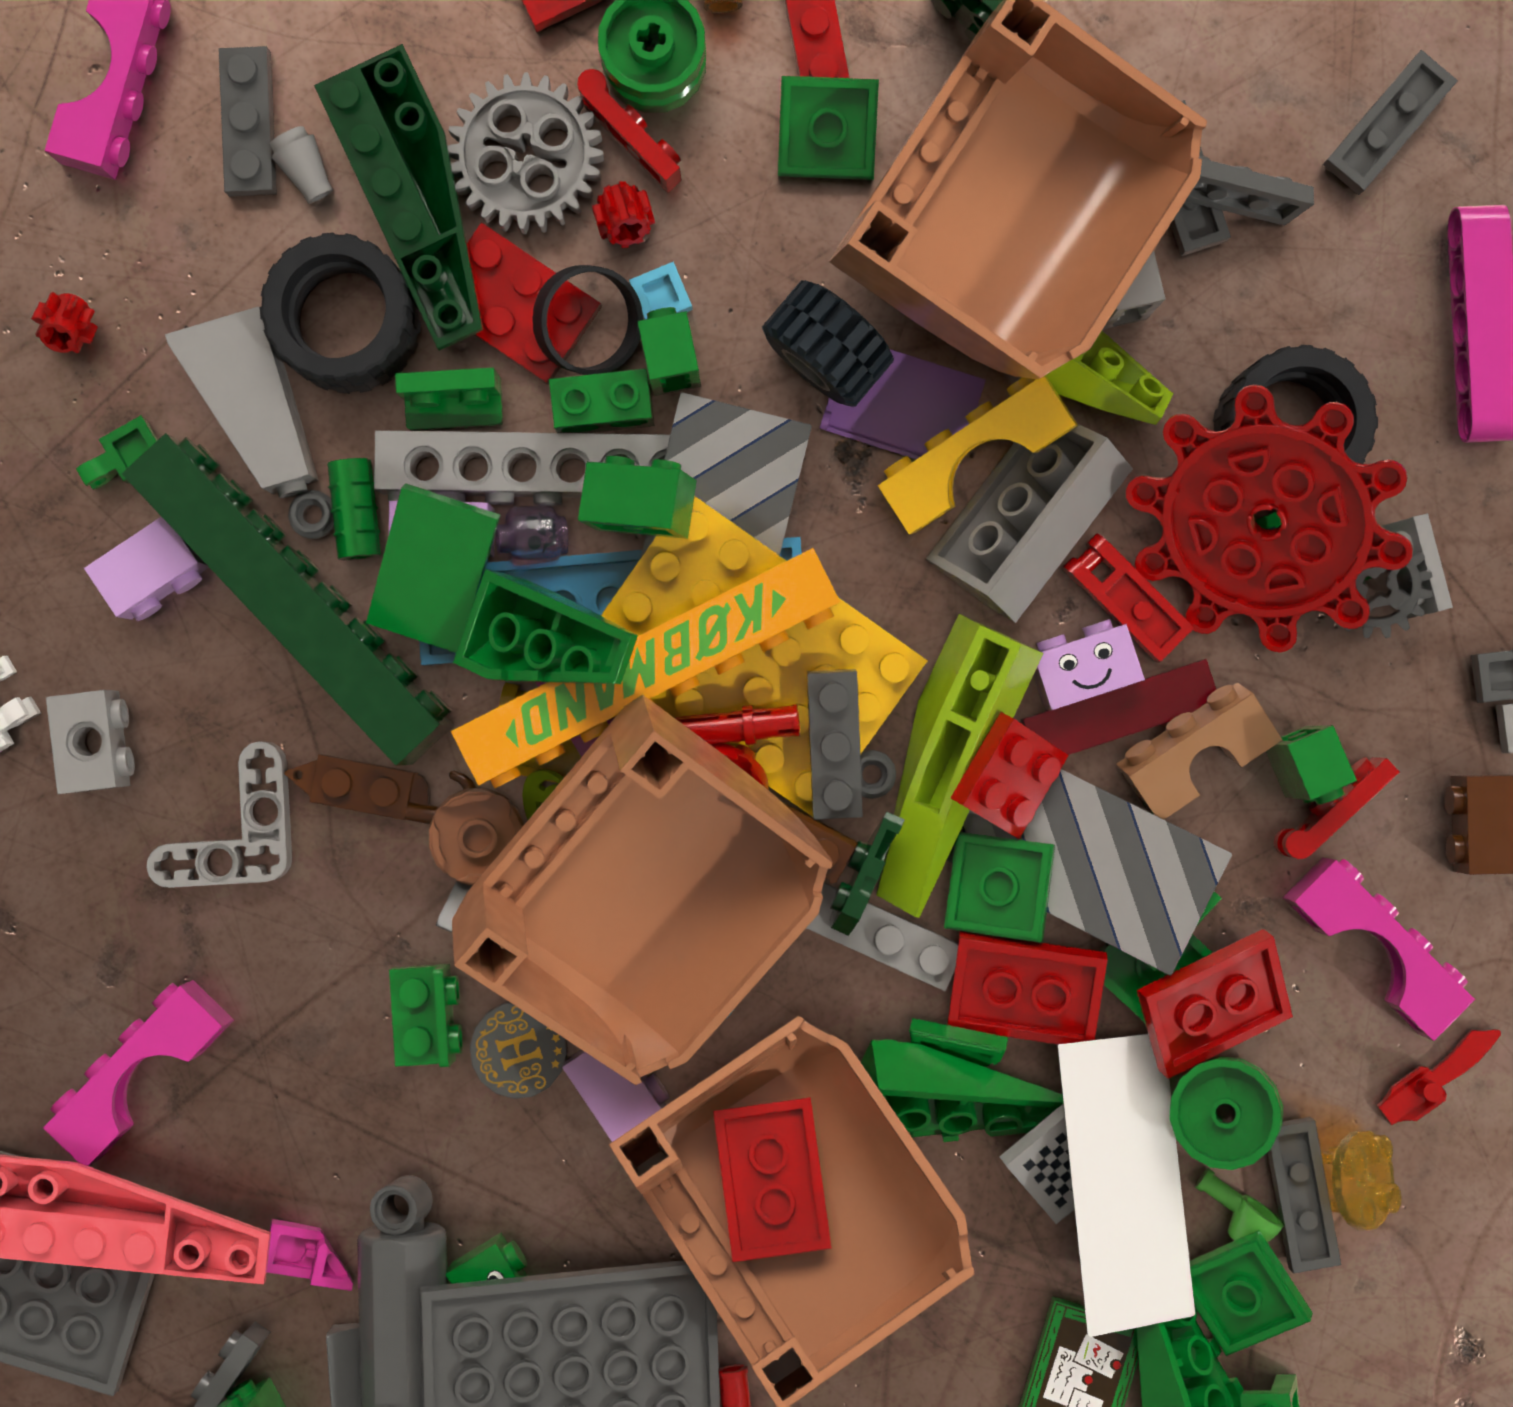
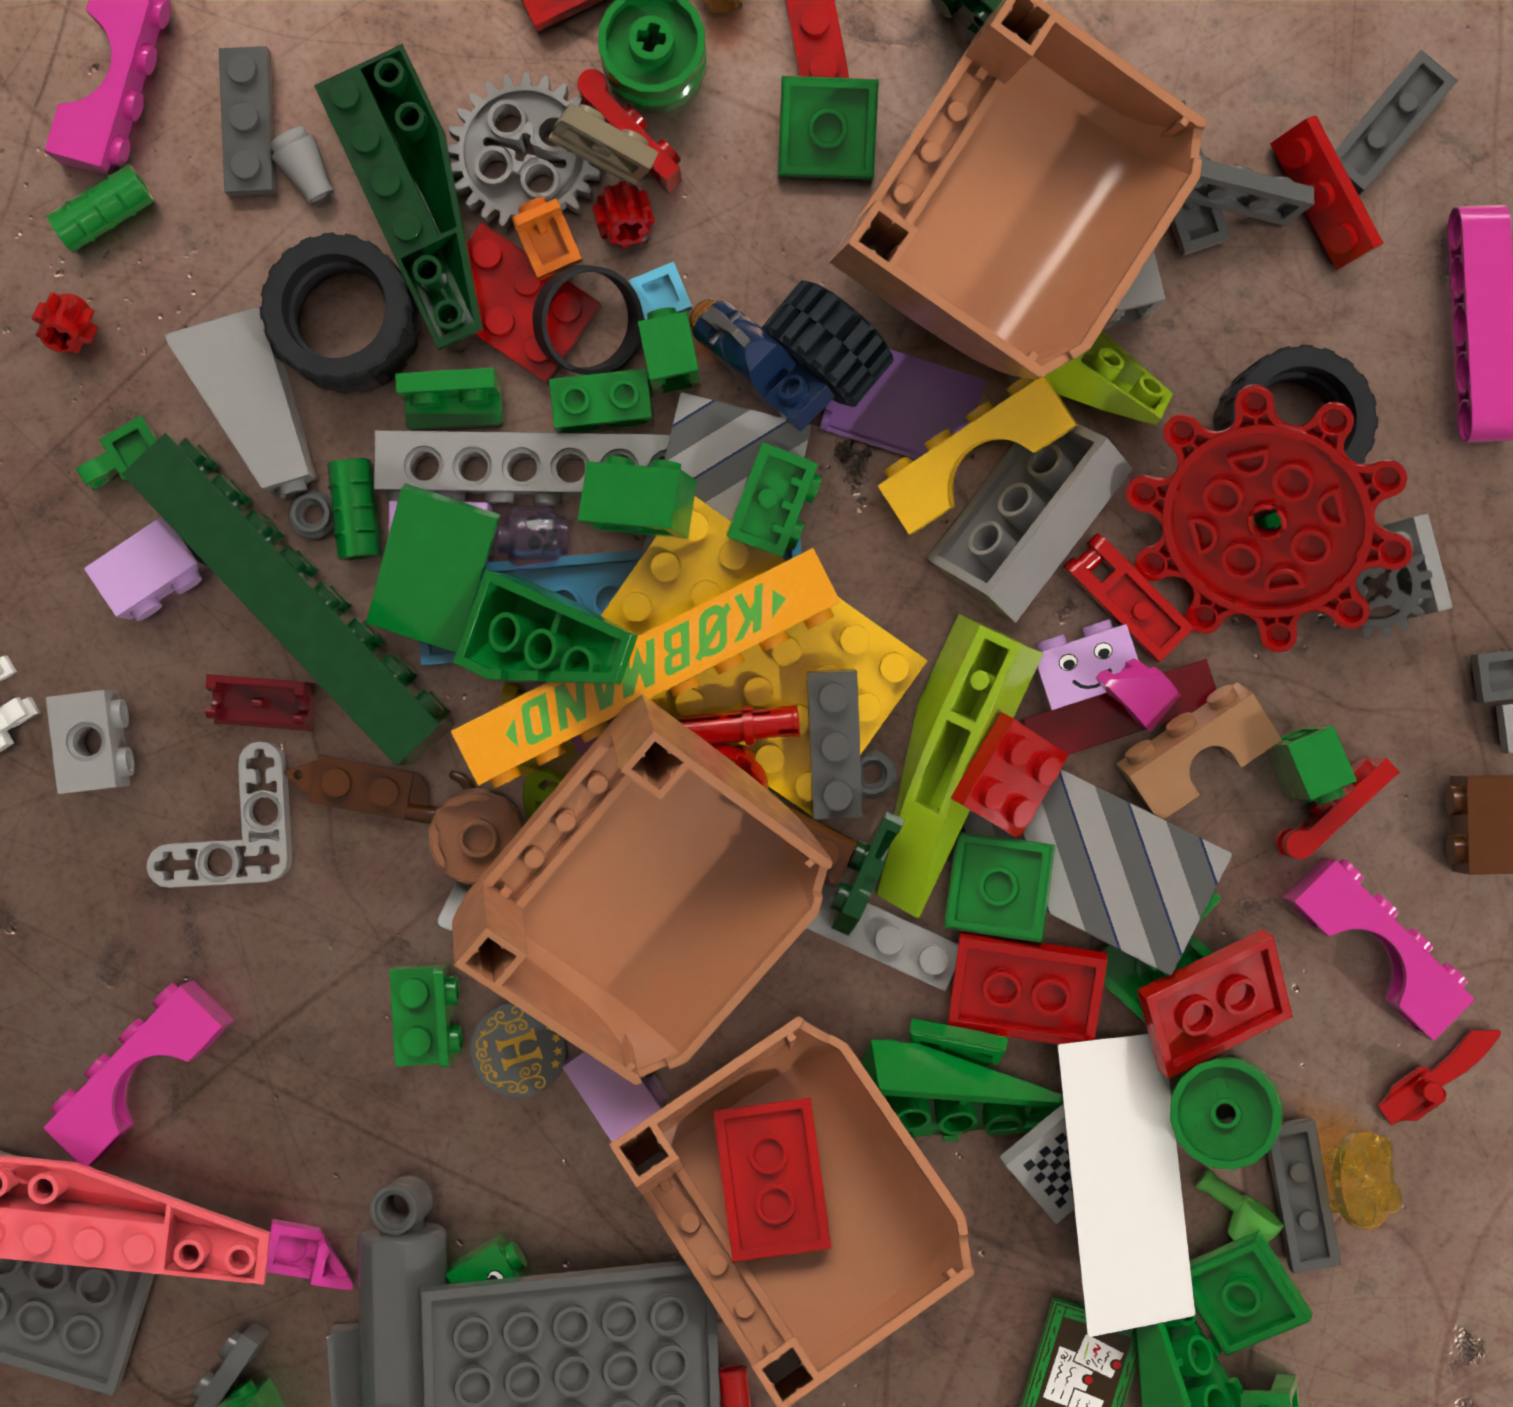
none -> green axle [46,164,155,253]
none -> dark red hinge [205,674,316,731]
none -> orange bracket [512,197,583,281]
none -> dark tan plate [548,103,659,186]
none -> dark blue plate [689,299,835,432]
none -> green bracket [726,442,822,558]
none -> dark pink slope [1095,658,1181,732]
none -> red plate [1270,115,1384,270]

